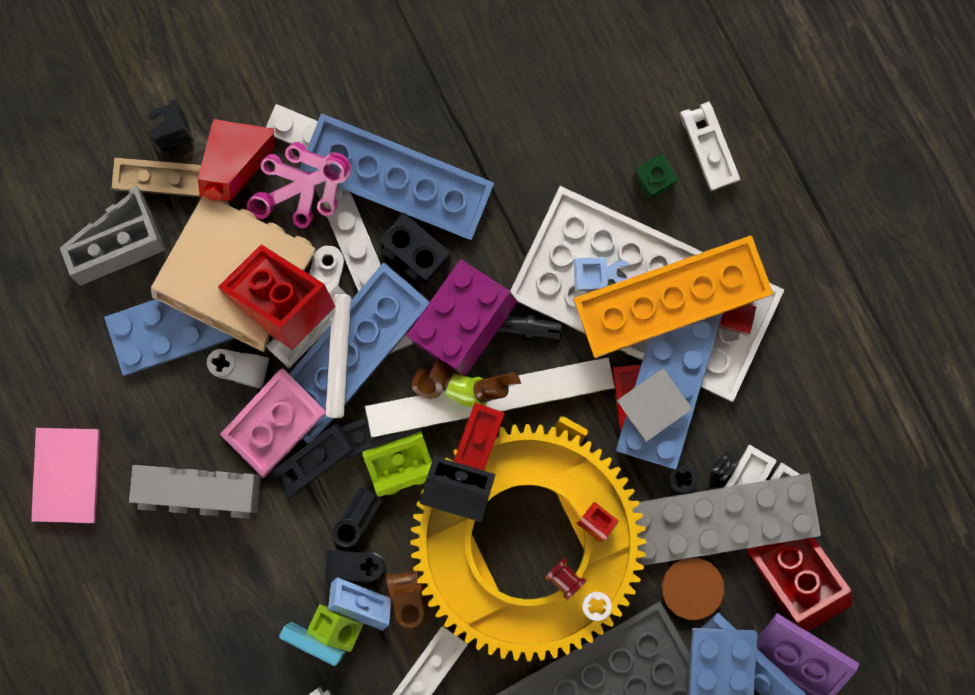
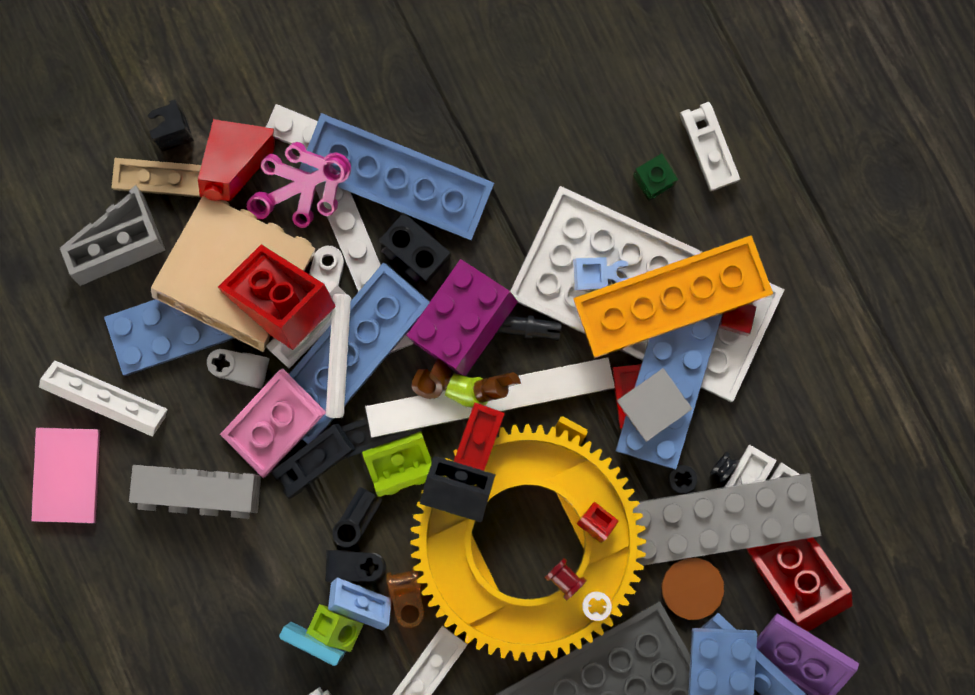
none -> white plate [39,360,167,437]

